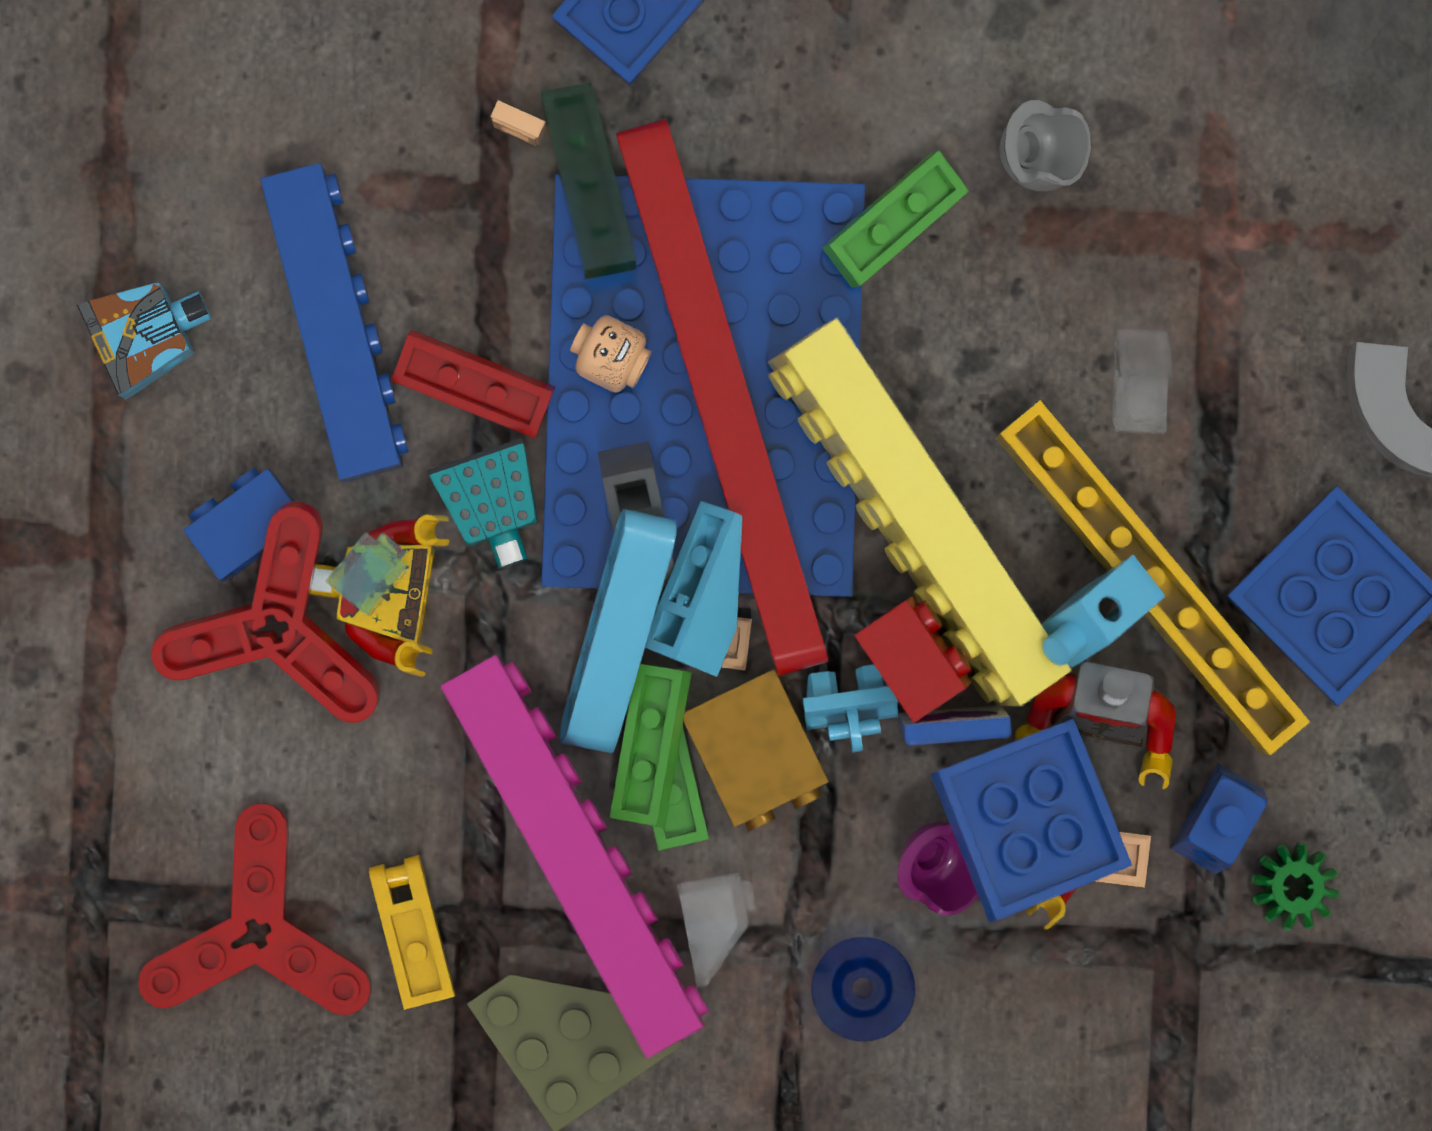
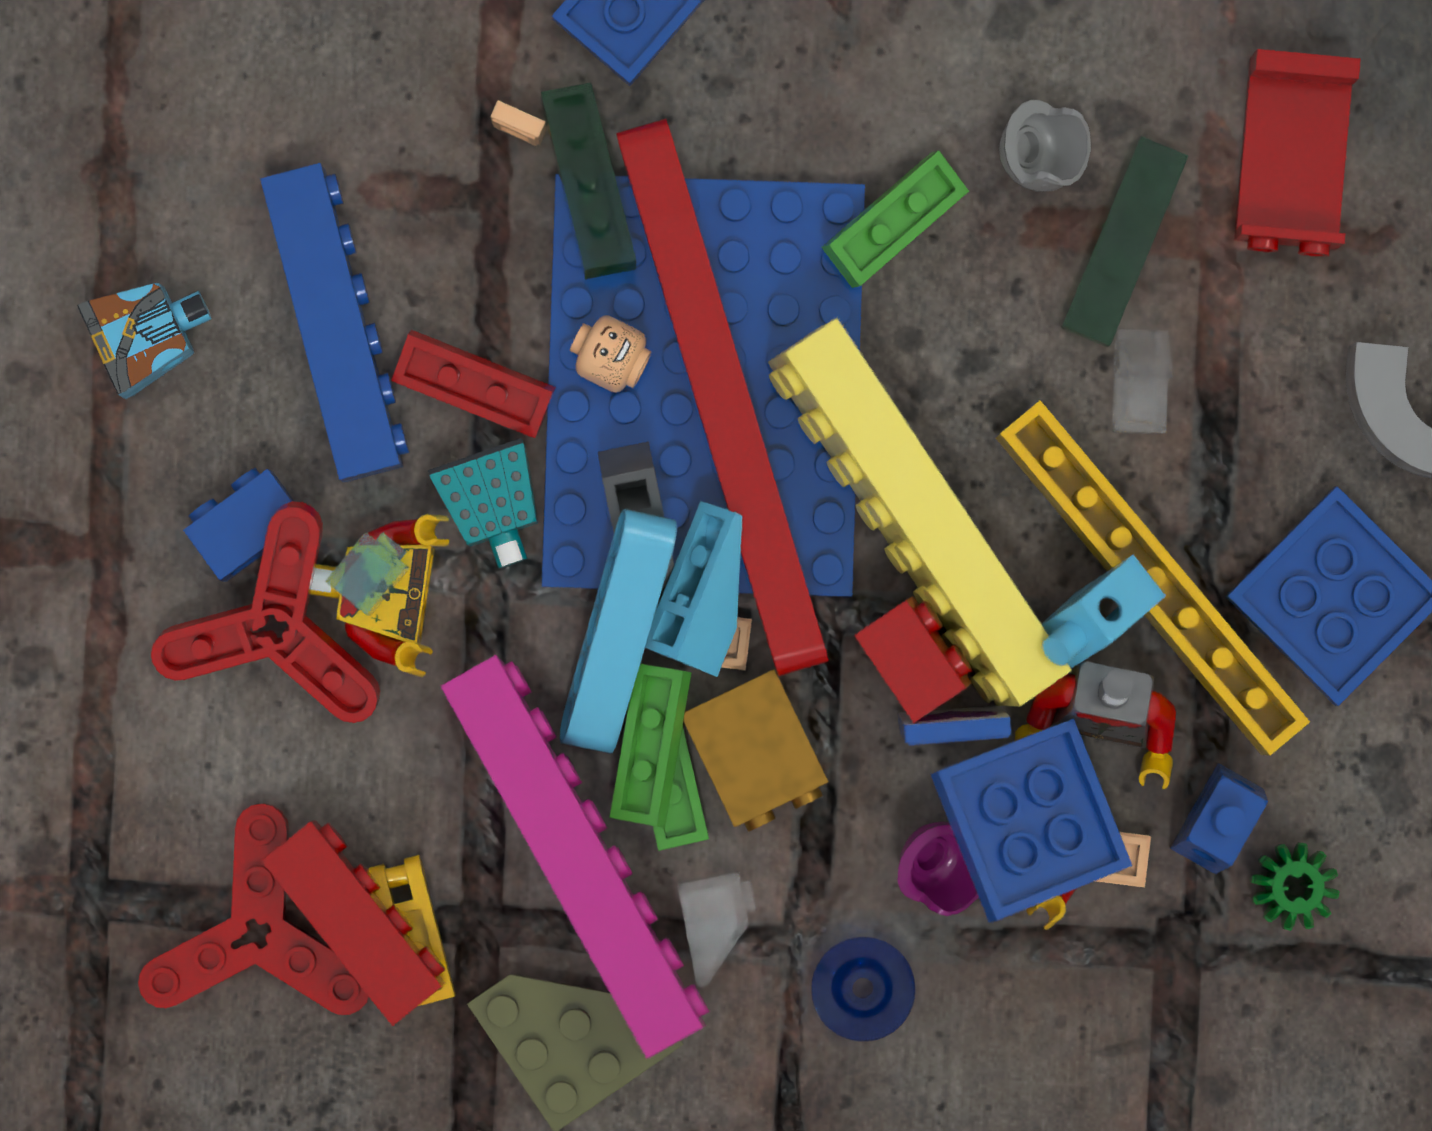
medium azure hips [803,664,898,753] -> none
none -> red brick [261,820,445,1026]
none -> clear green plate [1061,136,1188,347]
none -> red panel [1234,49,1361,257]

